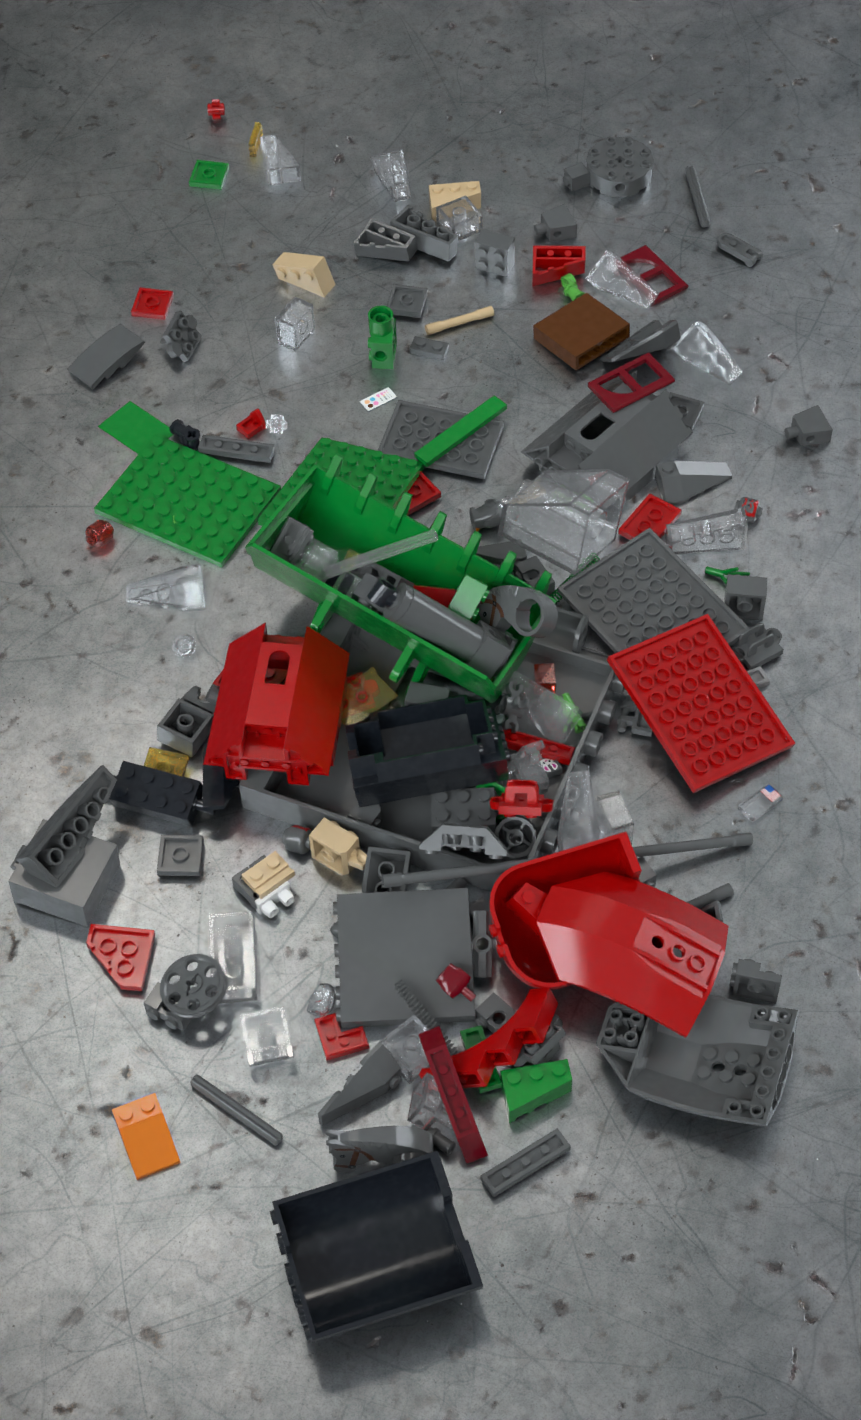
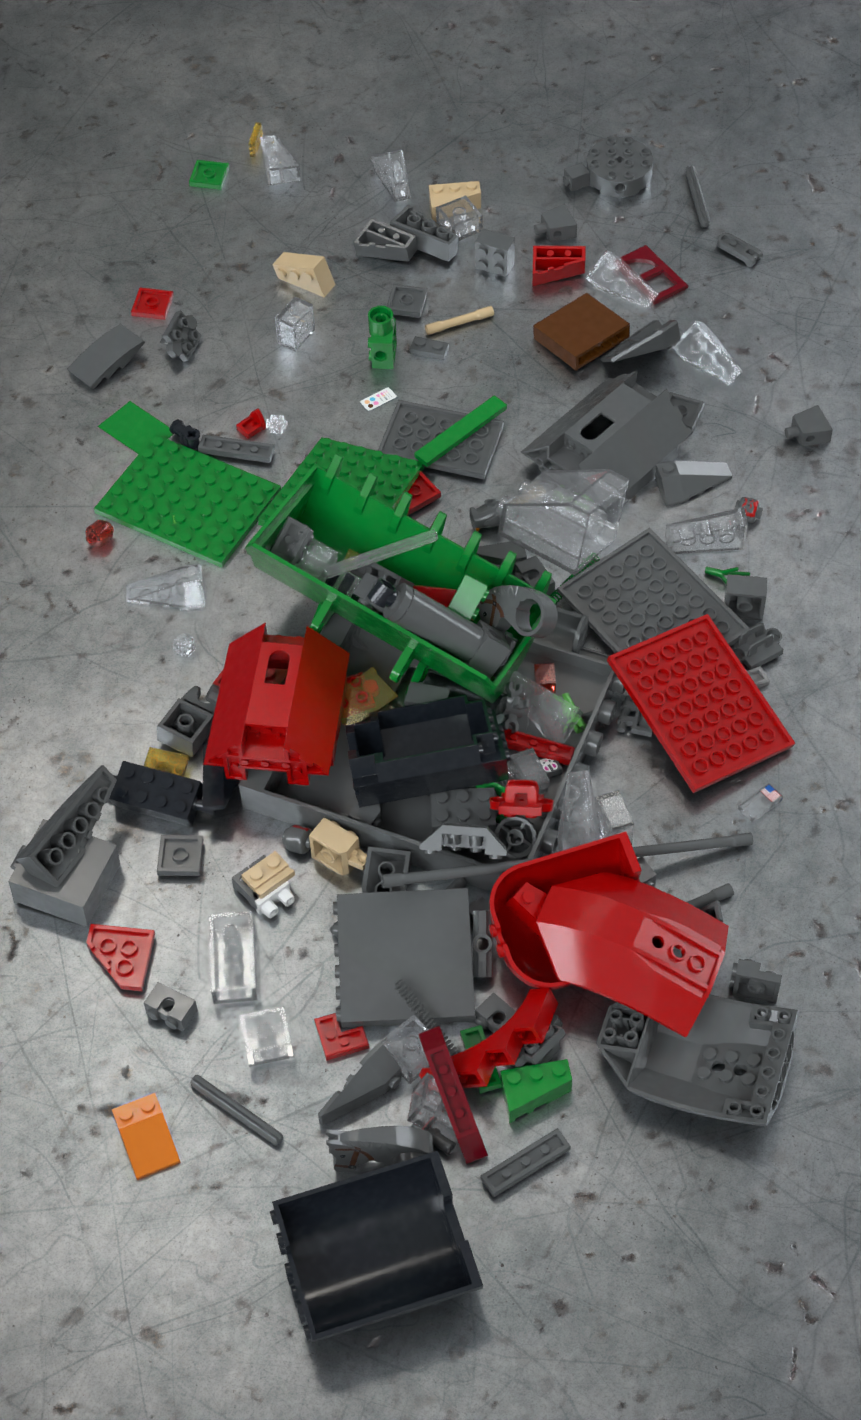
dark grey wedge [160,954,227,1019] -> none
red gear [207,99,225,120] -> none
clear hair [306,983,336,1017] -> none
dark red piece [435,963,476,1002] -> none
clear tile [518,740,545,765] -> none
bright green connector [561,273,585,301] -> none
dark red window [588,352,675,413] -> none
red plate [618,494,682,540] -> none

